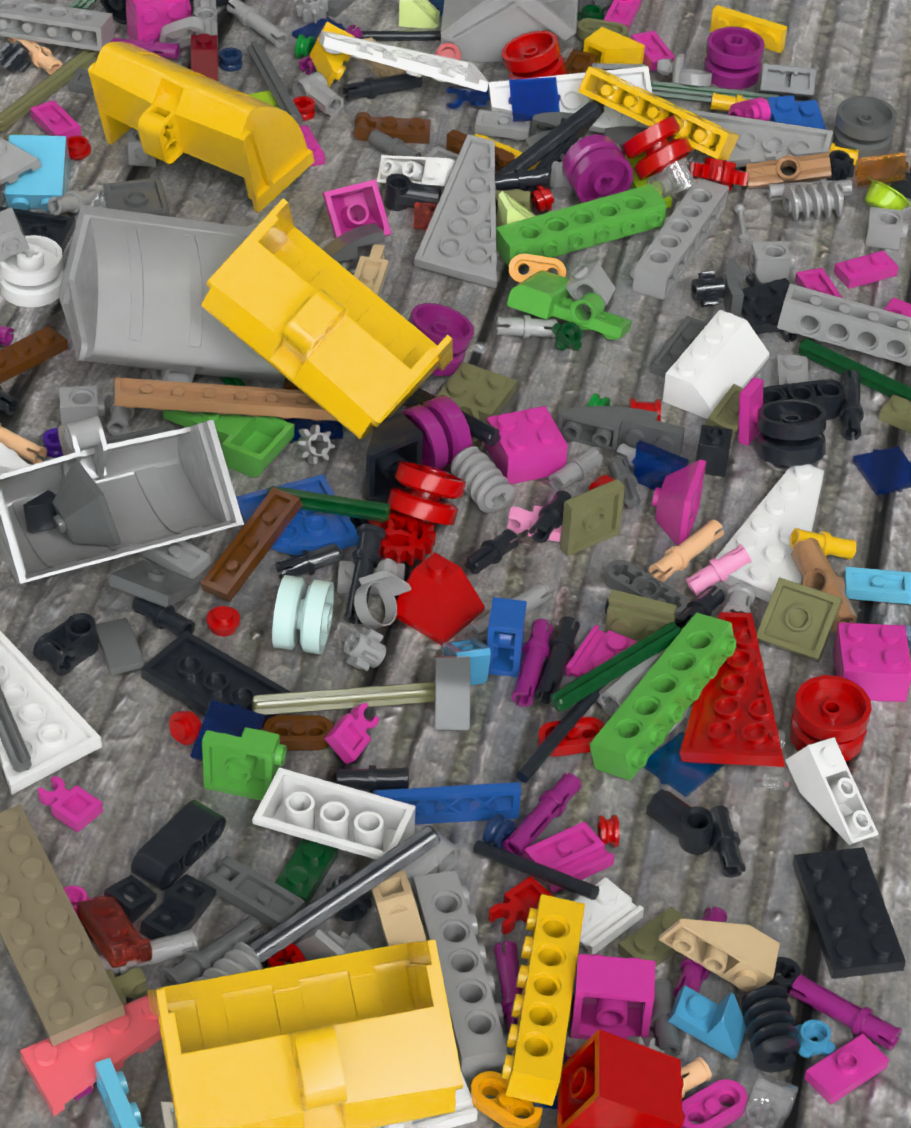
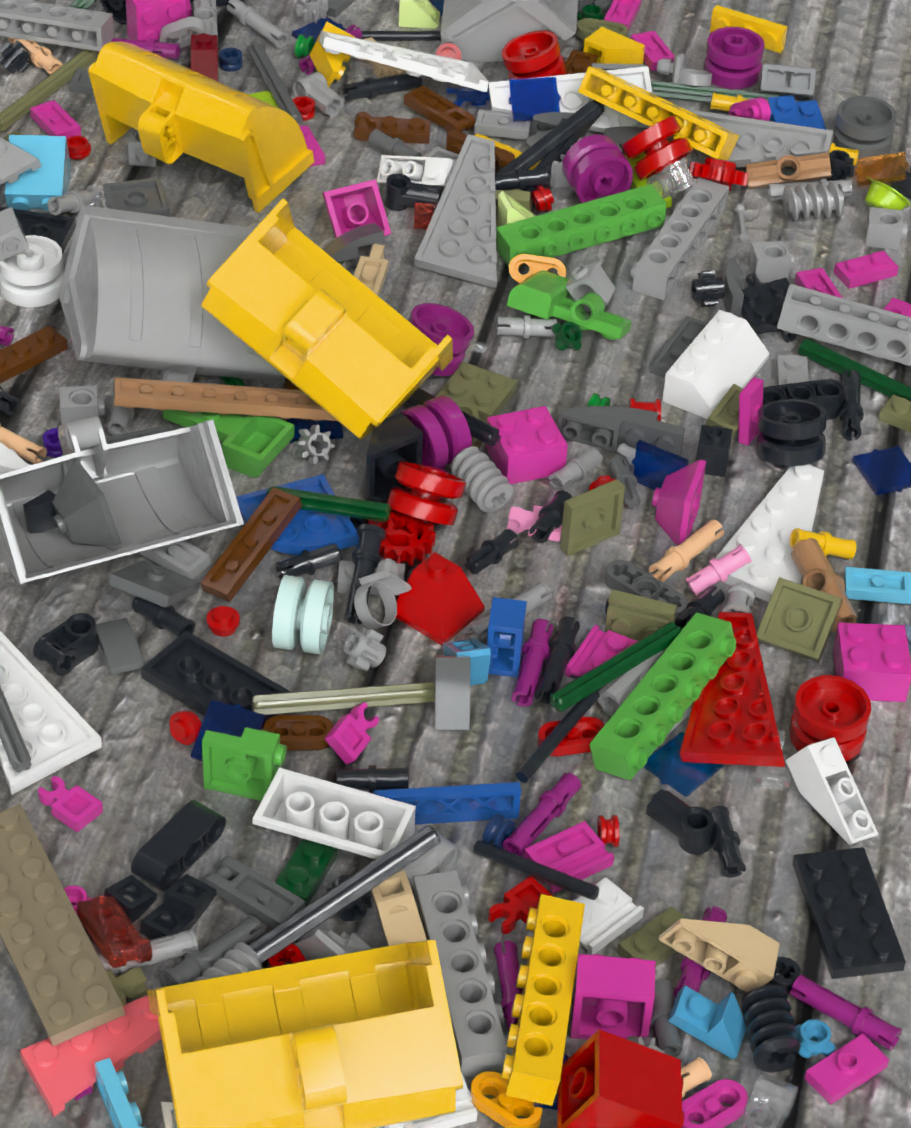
none -> reddish brown plate [404,85,476,133]

